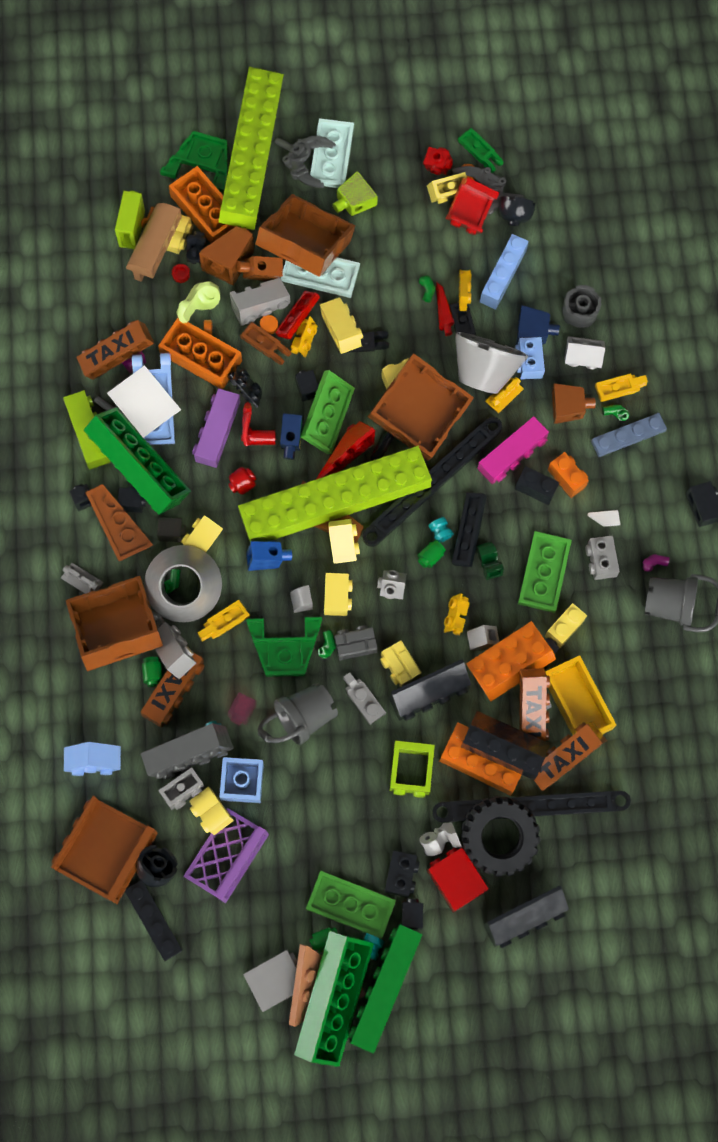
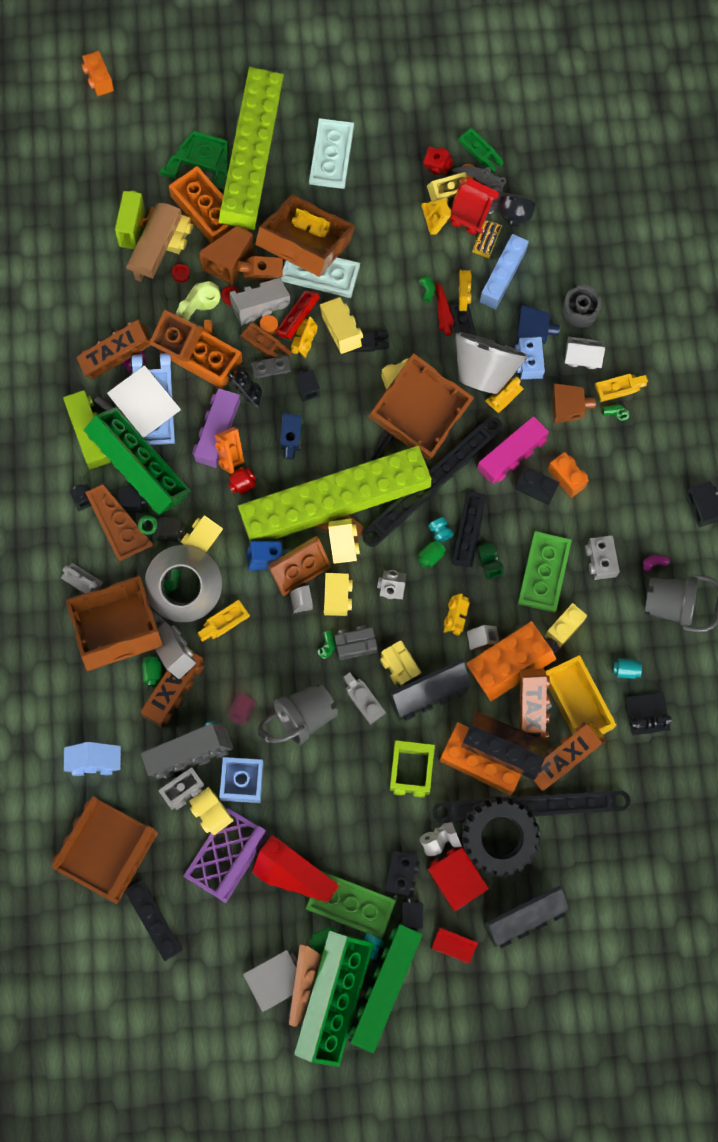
black cylinder [136,845,178,887] -> none
black hips [186,231,206,265] -> none
red piece [241,402,276,446] -> none
green wing [246,617,322,677] -> none
dark grey bar [275,136,336,188] -> none
bright green plate [300,370,355,454] -> none
red wedge [316,421,375,479] -> none
lime torso [332,171,378,216] -> none
white sticker [588,510,620,527] -> none
sand blue plate [591,413,667,457] -> none
none -> orange brick [81,50,114,97]
none -> green brick [138,514,159,535]
none -> dark orange brick [149,309,204,362]
none -> orange bracket [215,427,244,474]
none -> red tile [221,286,239,305]
none -> dark grey hinge [251,355,291,380]
none -> red wedge [252,835,340,903]
none -> dark orange tile [267,536,332,596]
none -> yellow hinge [291,208,330,238]
none -> yellow wing [421,200,451,235]
none -> red panel [431,928,478,964]
none -> tile [472,220,502,258]
none -> teal brick [612,658,642,679]
none -> black hinge [625,692,672,736]

